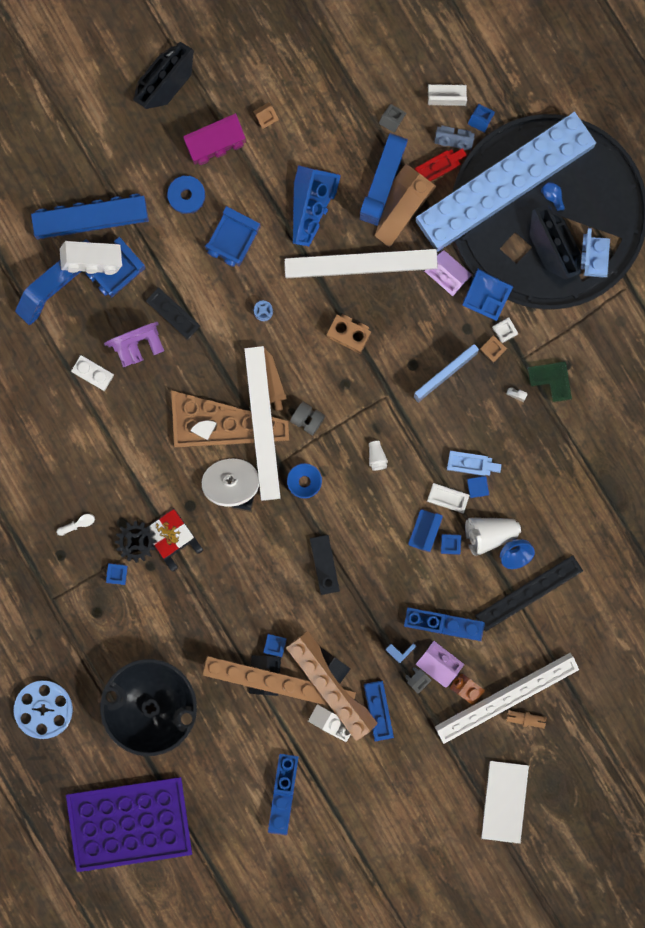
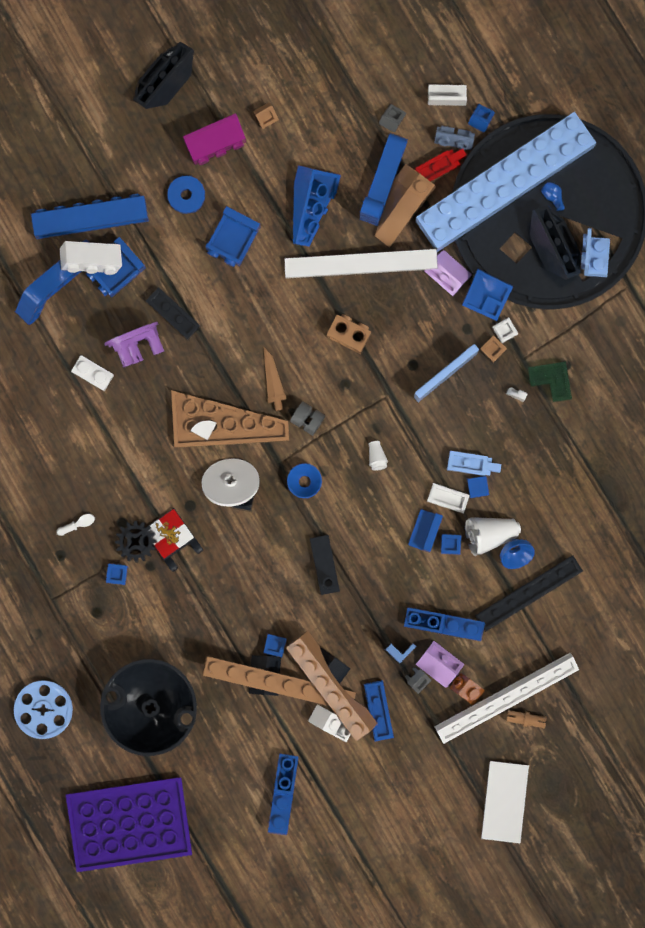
white tile [244,346,280,501] -> none
medium blue wheel [254,300,273,321] -> none

